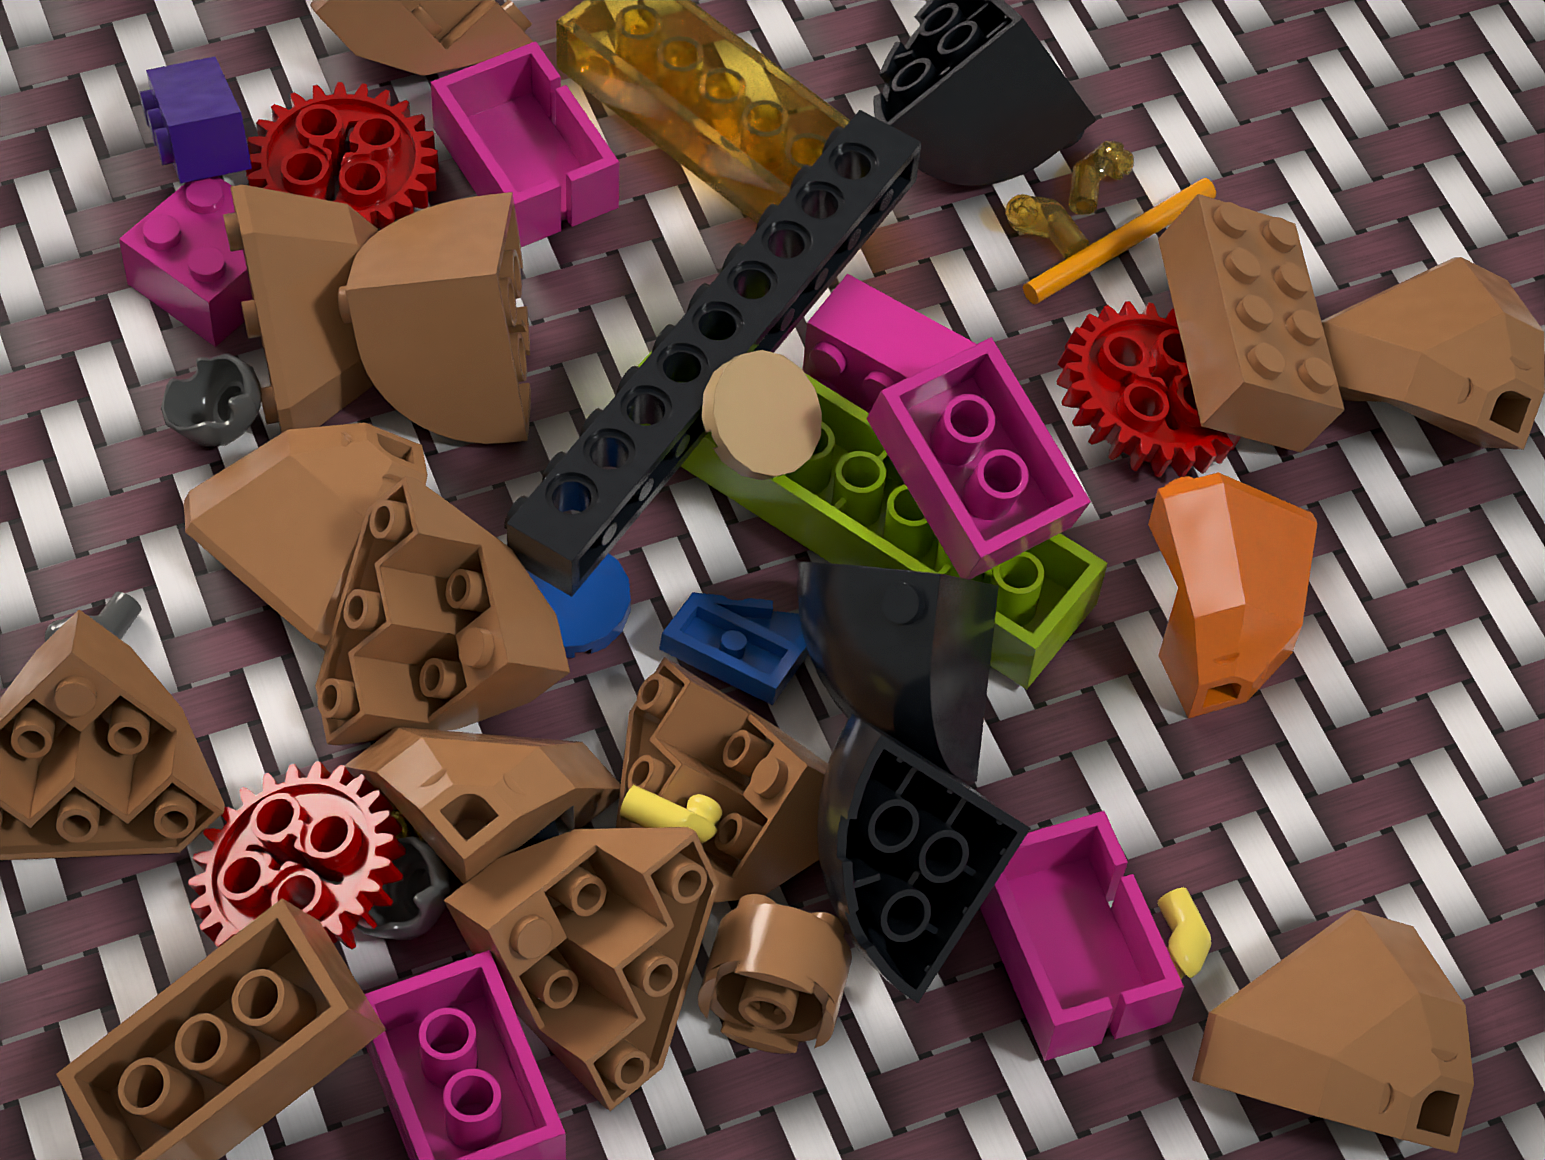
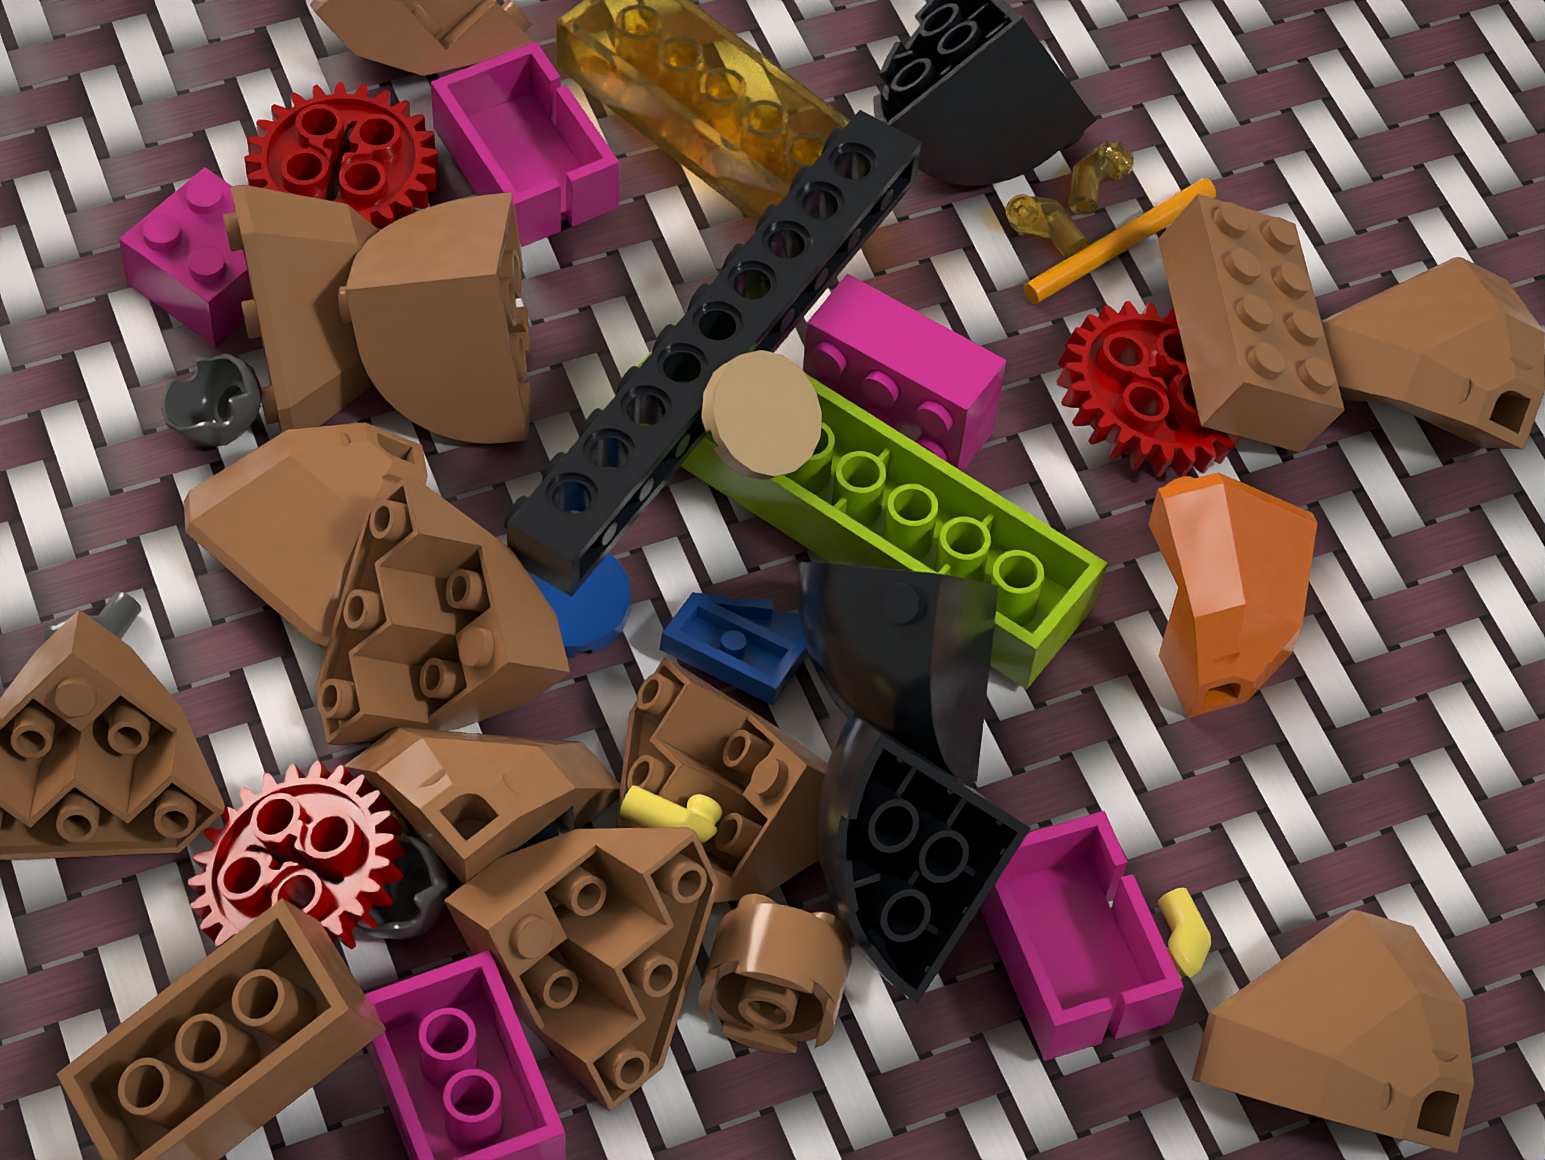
dark purple brick [139,56,252,184] -> none
dark pink brick [866,337,1091,580] -> none

